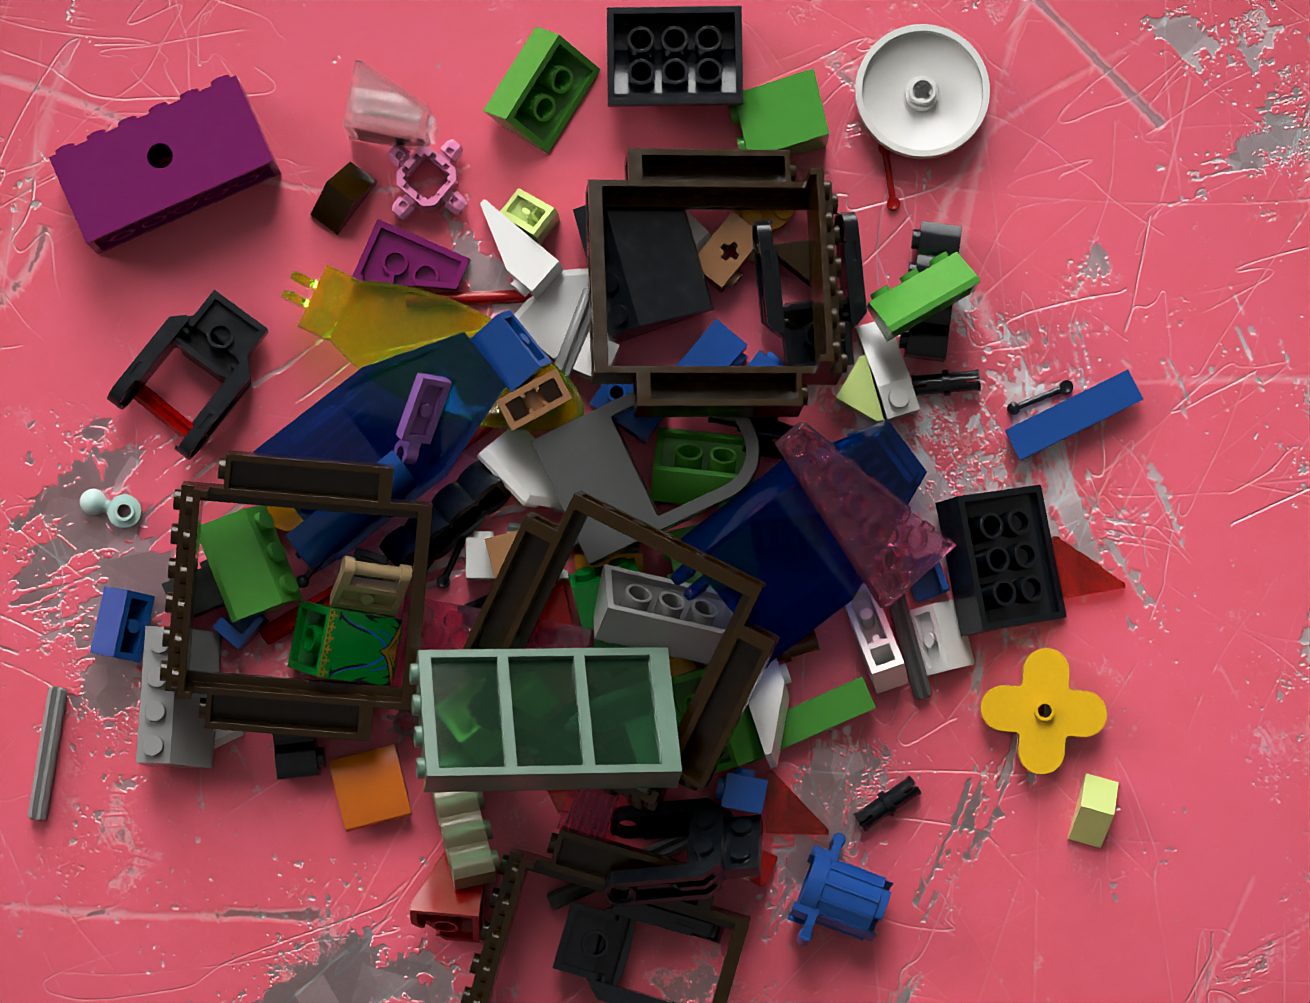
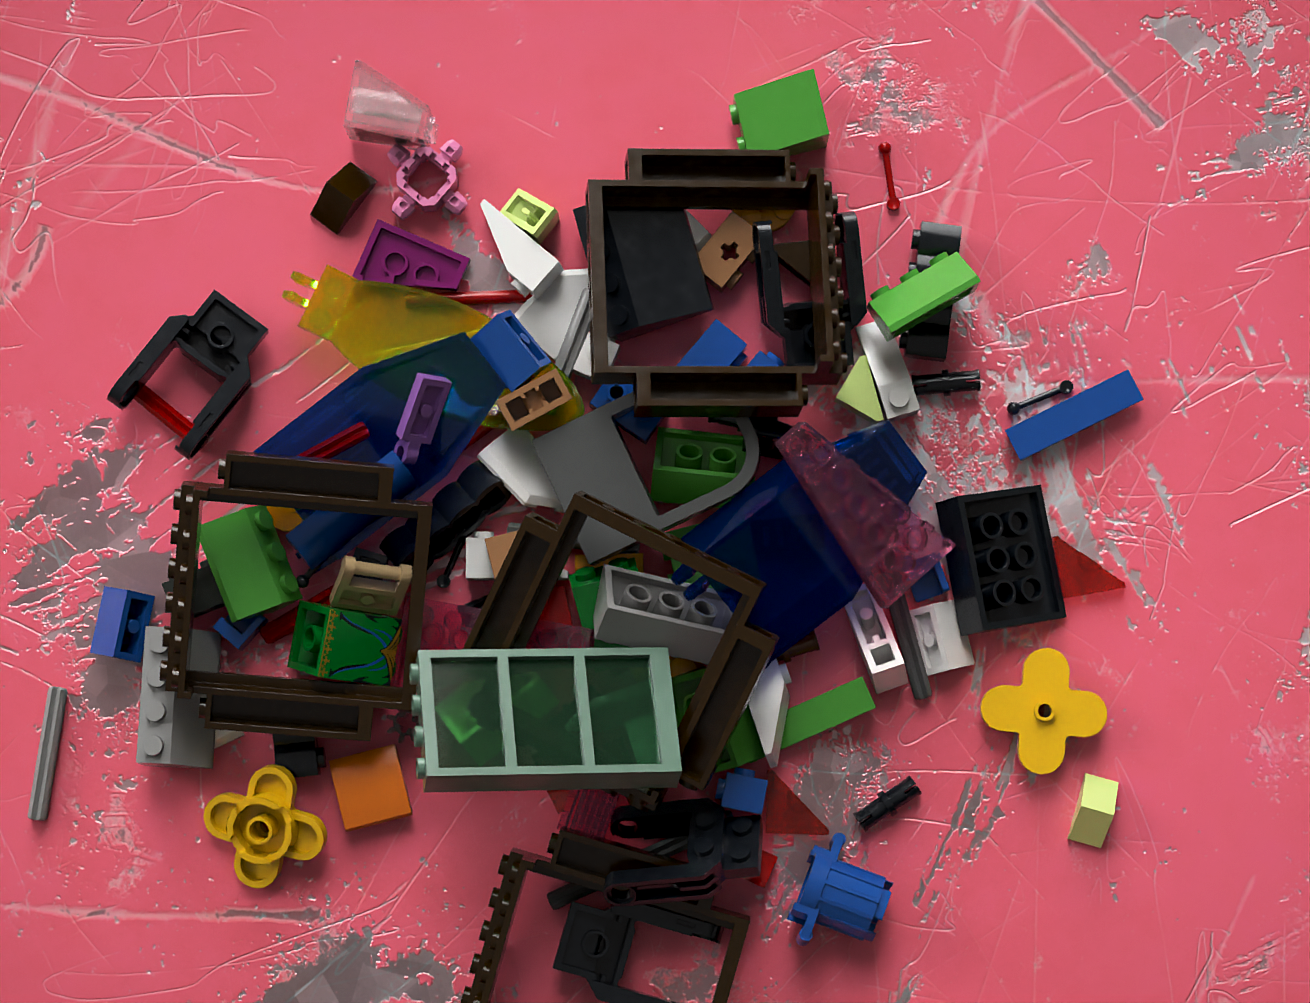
magenta piece [49,75,282,254] -> none
light aqua plate [80,489,142,528] -> none
red slope [410,851,485,943] -> none
dark tan brick [431,750,501,890] -> none
bright green slope [483,27,601,153] -> none
black slope [607,6,743,107] -> none
white dish [855,24,990,159] -> none
none -> yellow plant [204,764,327,888]
none -> red axle [296,422,370,459]

